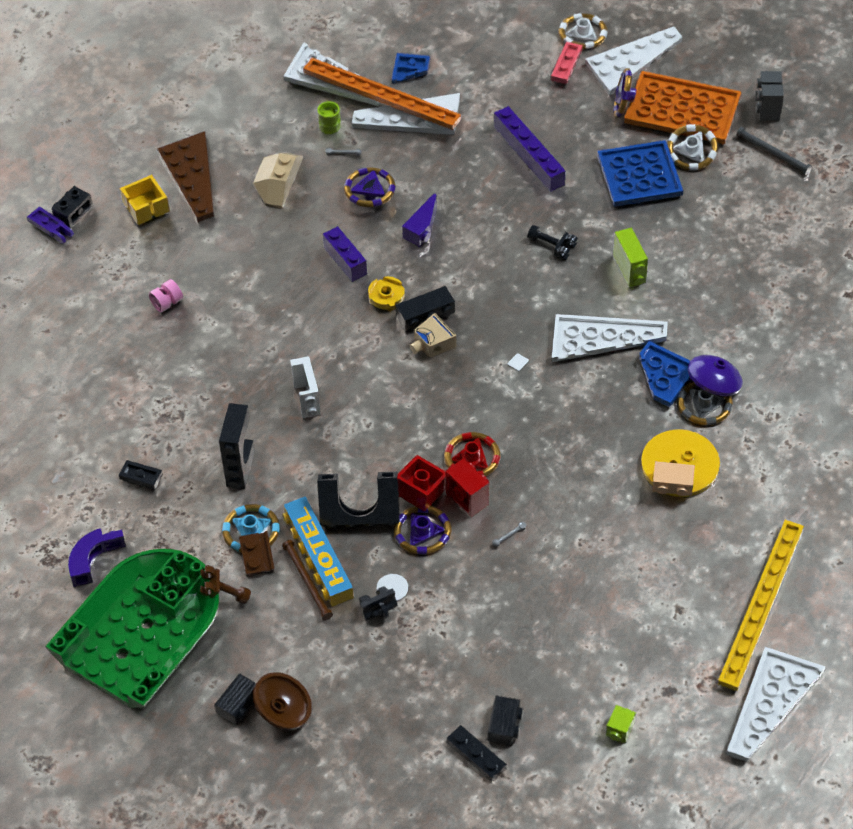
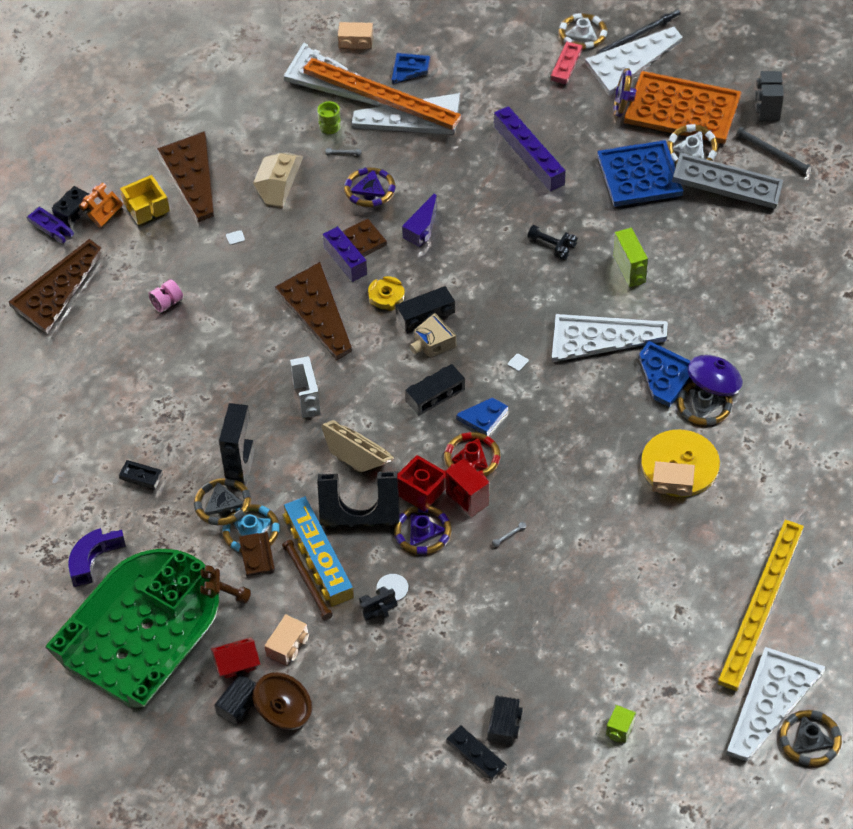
none -> reddish brown wing [9,239,102,334]
none -> orange plate [79,183,124,228]
none -> piece [194,478,251,526]
none -> red brick [211,637,261,678]
none -> white sticker [226,230,245,244]
none -> light nougat brick [264,614,309,666]
none -> reddish brown wing [275,262,352,360]
none -> tan wedge [321,420,394,472]
none -> light nougat brick [338,22,373,49]
none -> reddish brown plate [342,218,387,257]
none -> black brick [405,364,465,416]
none -> blue wing [456,398,508,435]
none -> black bar [596,9,681,54]
none -> light grey plate [672,153,783,209]
none -> dark grey piece [779,710,842,766]

